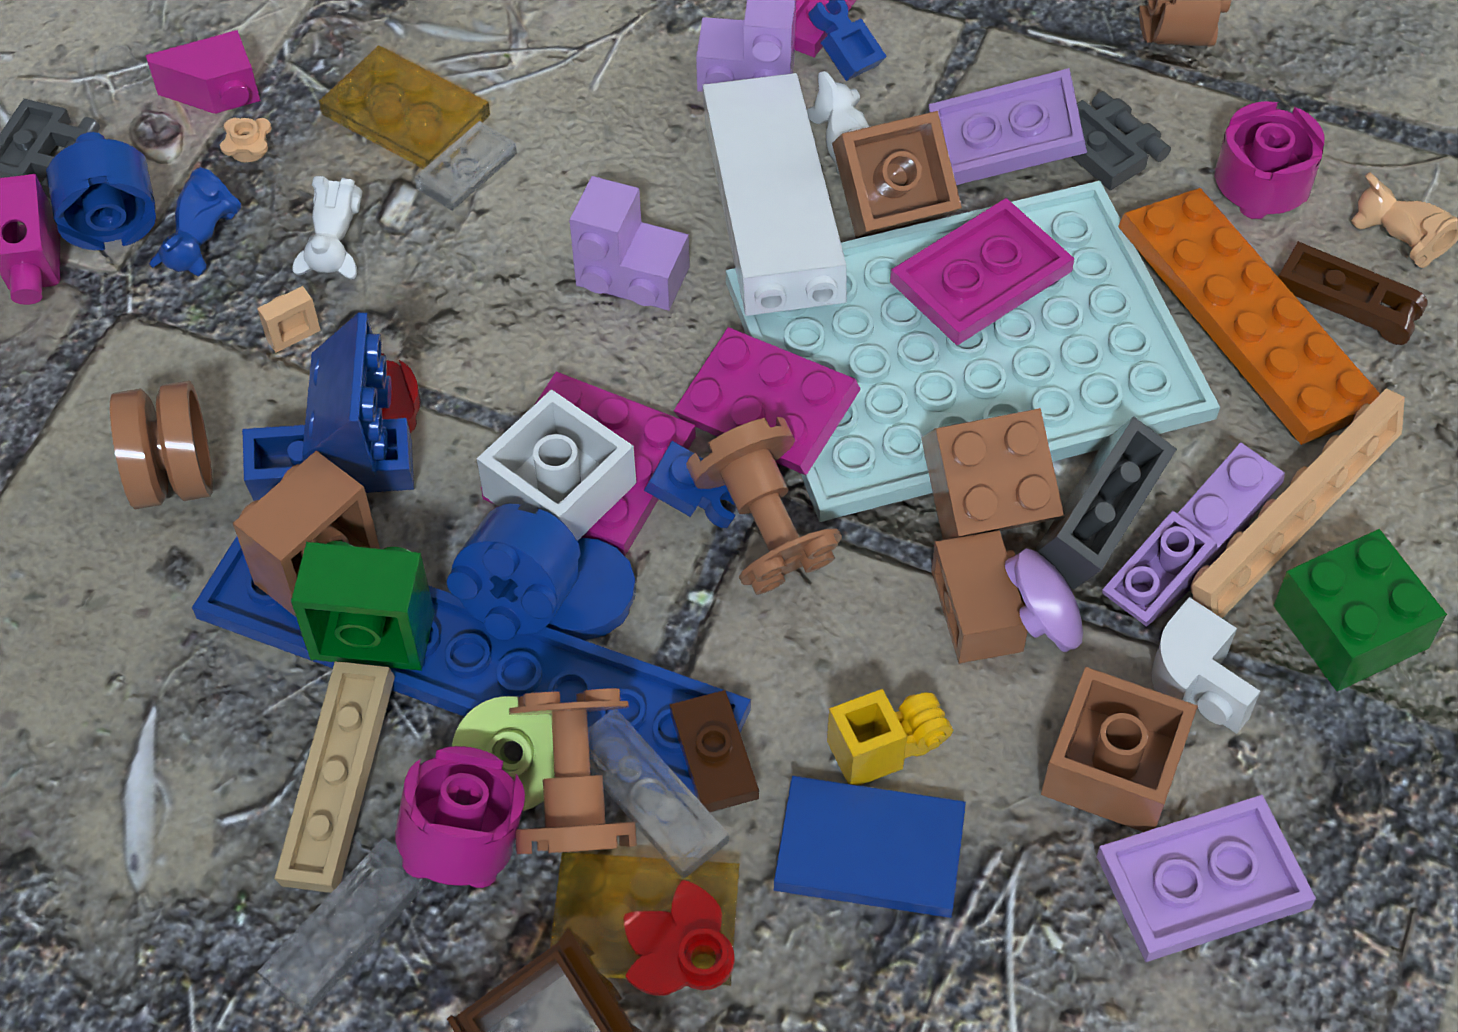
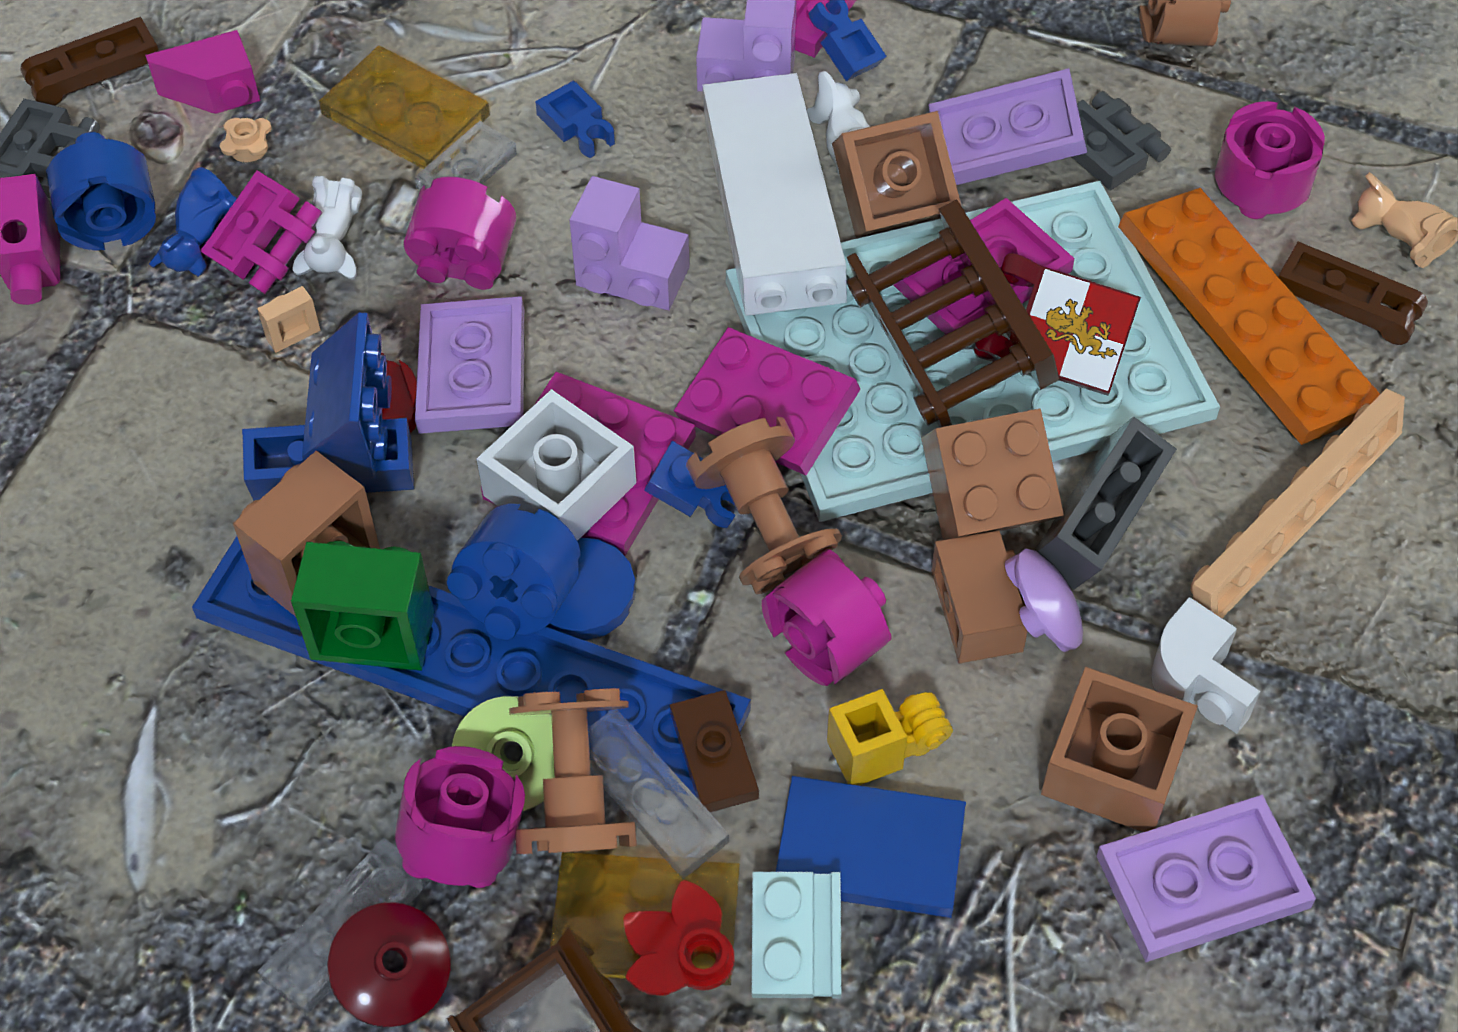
nougat wheel [110,380,213,509] -> none
tan plate [274,661,395,894] -> none
lavender slope [1102,442,1285,627] -> none
green brick [1273,529,1447,692] -> none
none -> reddish brown plate [20,17,159,106]
none -> dark pink plate [201,170,322,294]
none -> dark red dish [327,902,451,1027]
none -> dark pink brick [403,177,516,290]
none -> lavender plate [415,296,524,434]
none -> blue plate [535,80,615,158]
none -> light aqua plate [752,872,841,998]
none -> dark pink brick [762,549,892,686]
none -> reddish brown fence [846,199,1060,428]
none -> flag [974,253,1141,396]

